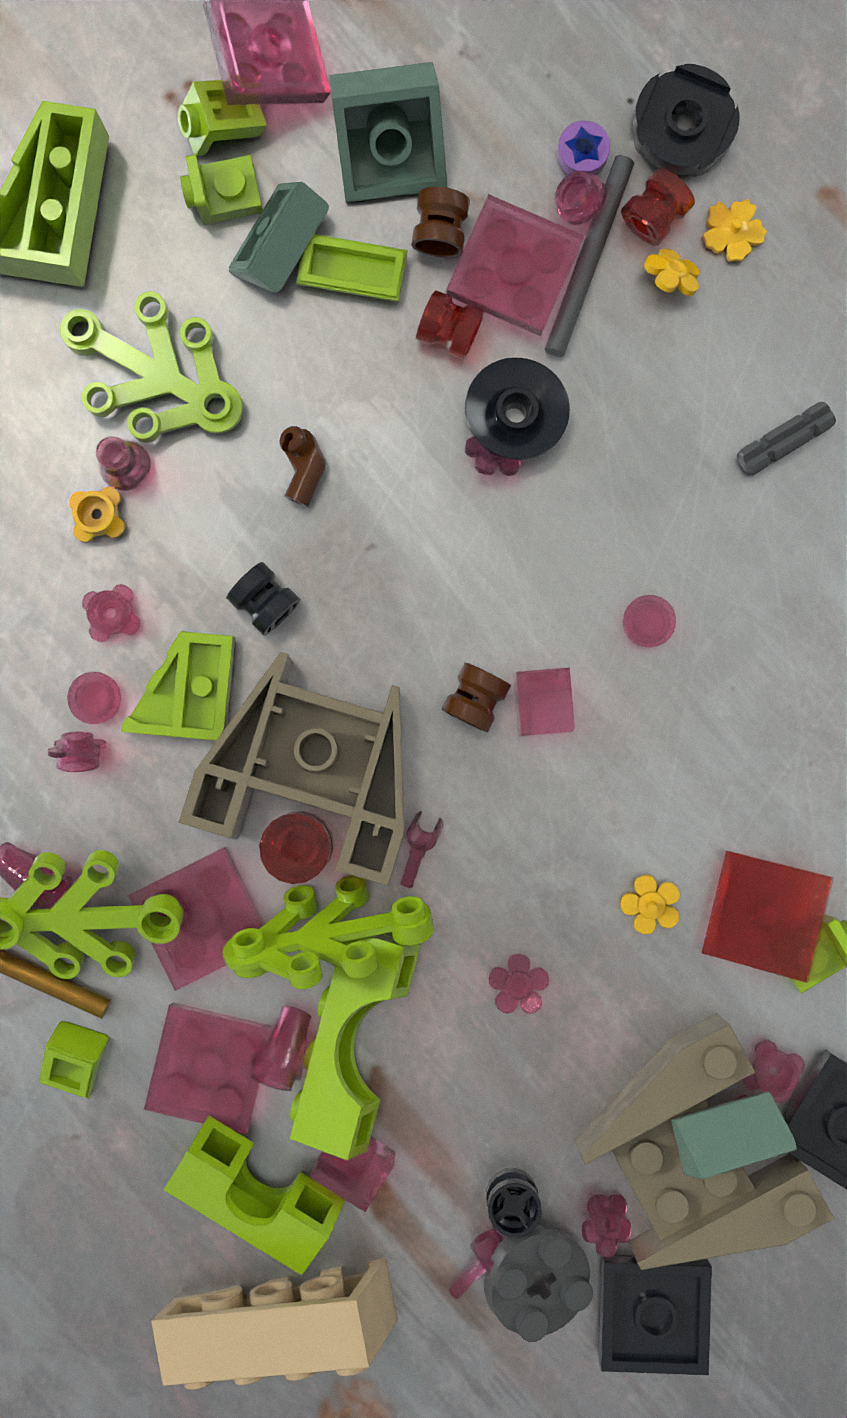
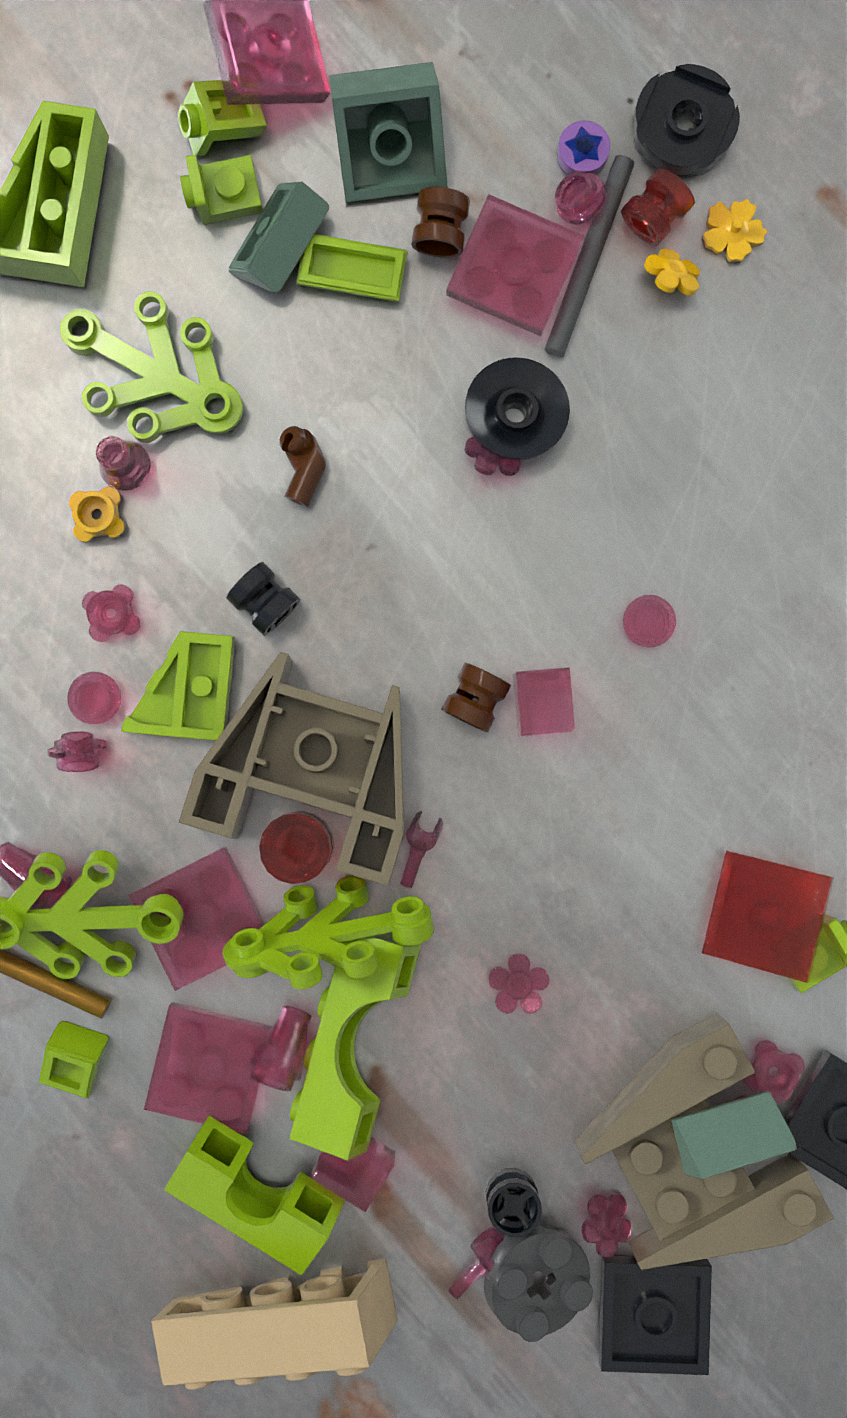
clear red wheel [416,290,484,360] -> none
yellow plant [620,874,680,934] -> none
dark grey axle [737,402,836,475] -> none

